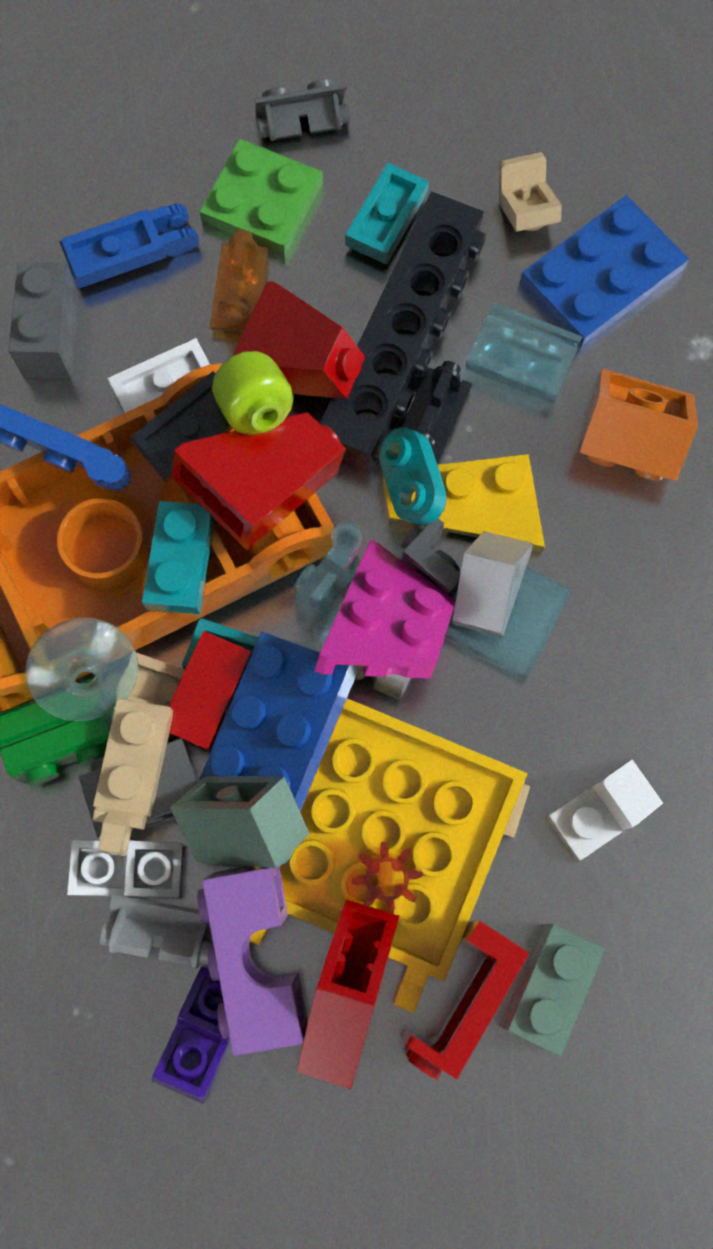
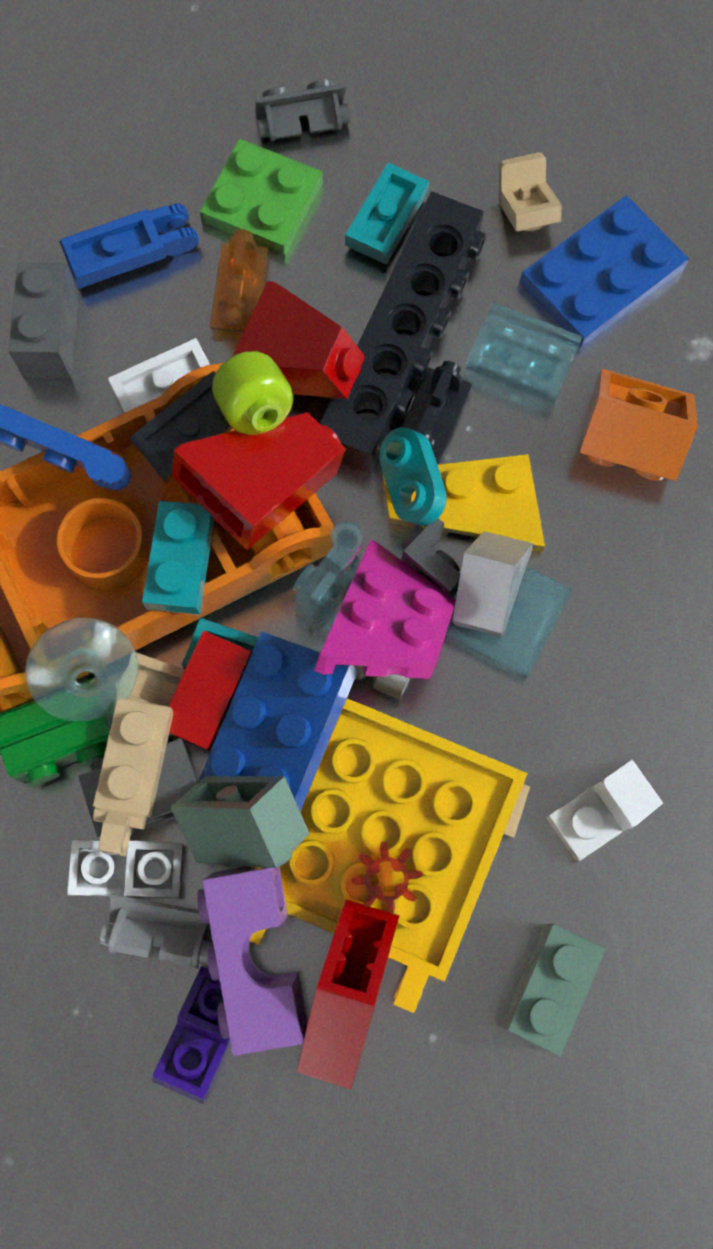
red panel [400,920,530,1081] -> none

